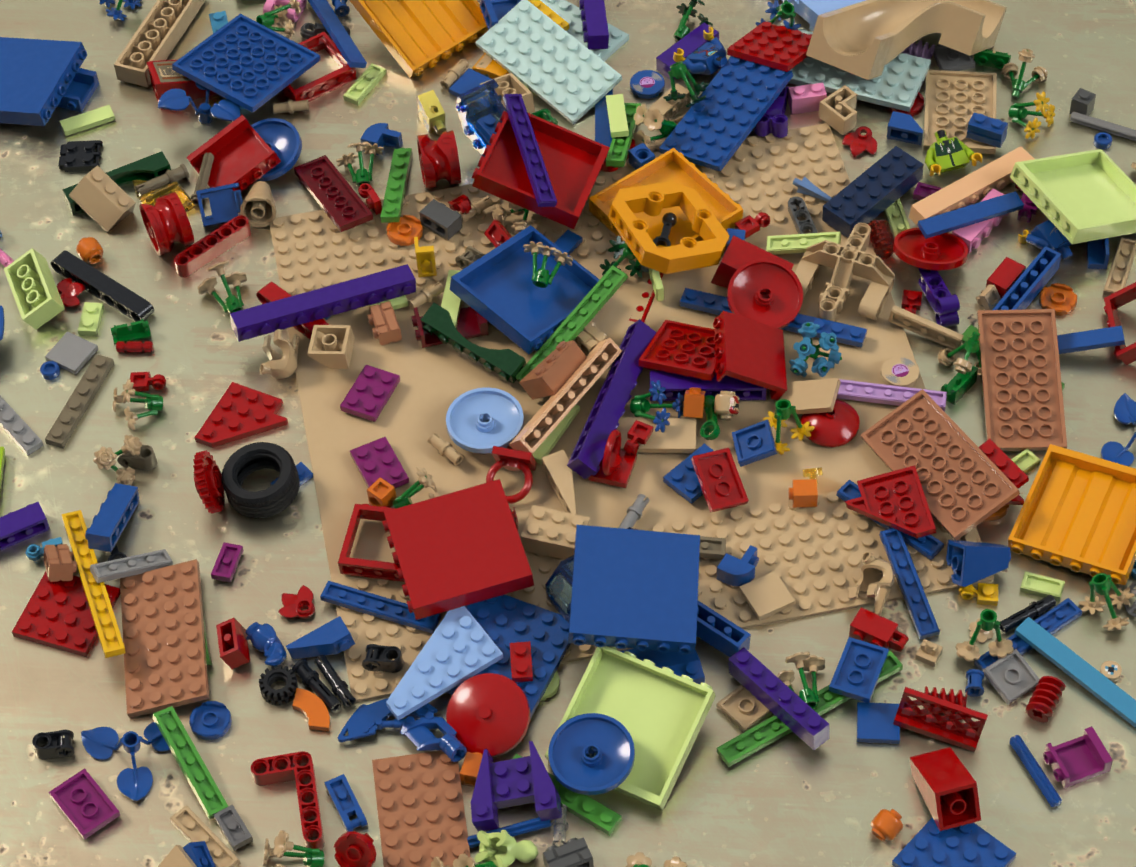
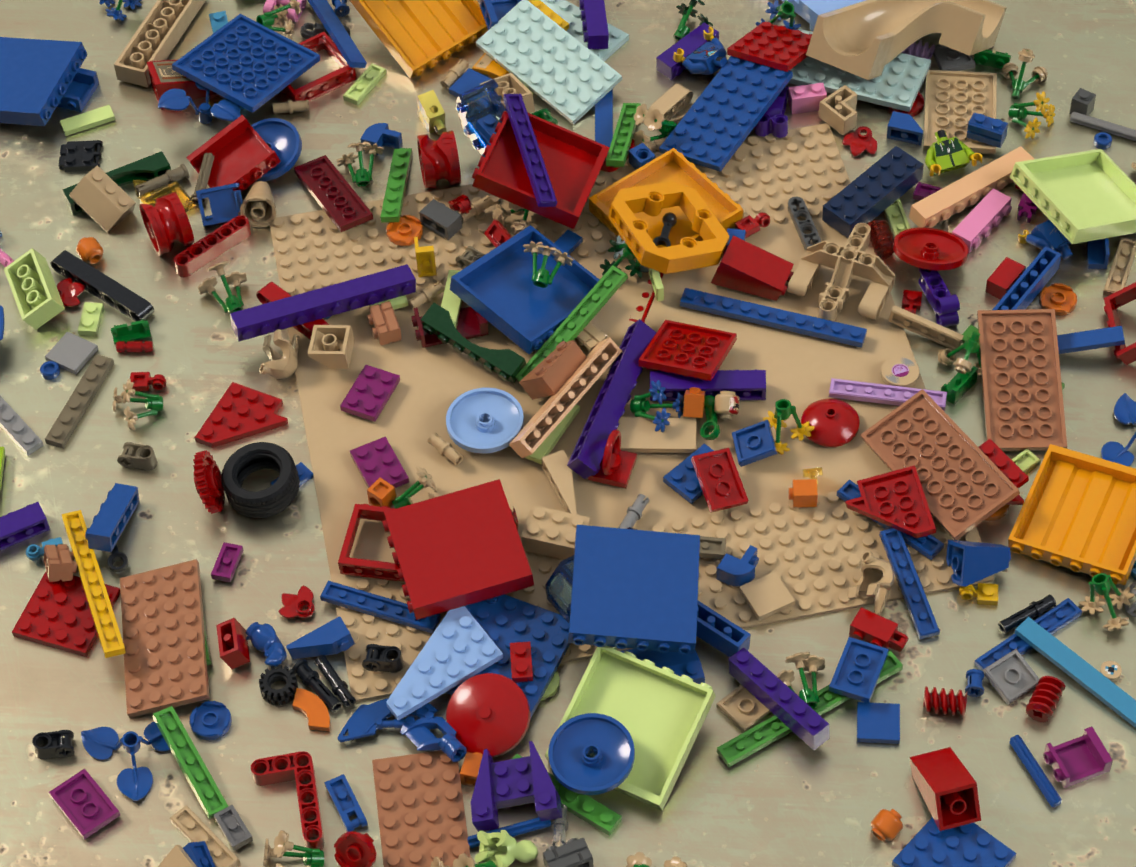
light grey tile [90,549,173,583] -> none
tan plant [93,435,142,486] -> none
red plate [358,183,382,215] -> none
red tile [486,446,537,504] -> none
yellowish green tile [606,94,629,138] -> none
red plate [624,420,654,455] -> none
blue tile [630,70,665,99] -> none
plant [663,61,709,107] -> none
red panel [713,310,787,401] -> none
red dish [727,259,803,329] -> none
yellowish green tile [766,231,841,255] -> none
tan tile [781,378,841,415] -> none
dark azure plant [789,322,842,377] -> none
medium blue piece [793,176,832,202] -> none
red fence [893,687,988,752] -> none
tan tile [915,639,943,667] -> none
blue tile [917,191,1024,239] -> none
tan plant [955,609,1014,662] -> none
tan tile [976,285,1001,310] -> none
yellowish green tile [1020,571,1065,601] -> none

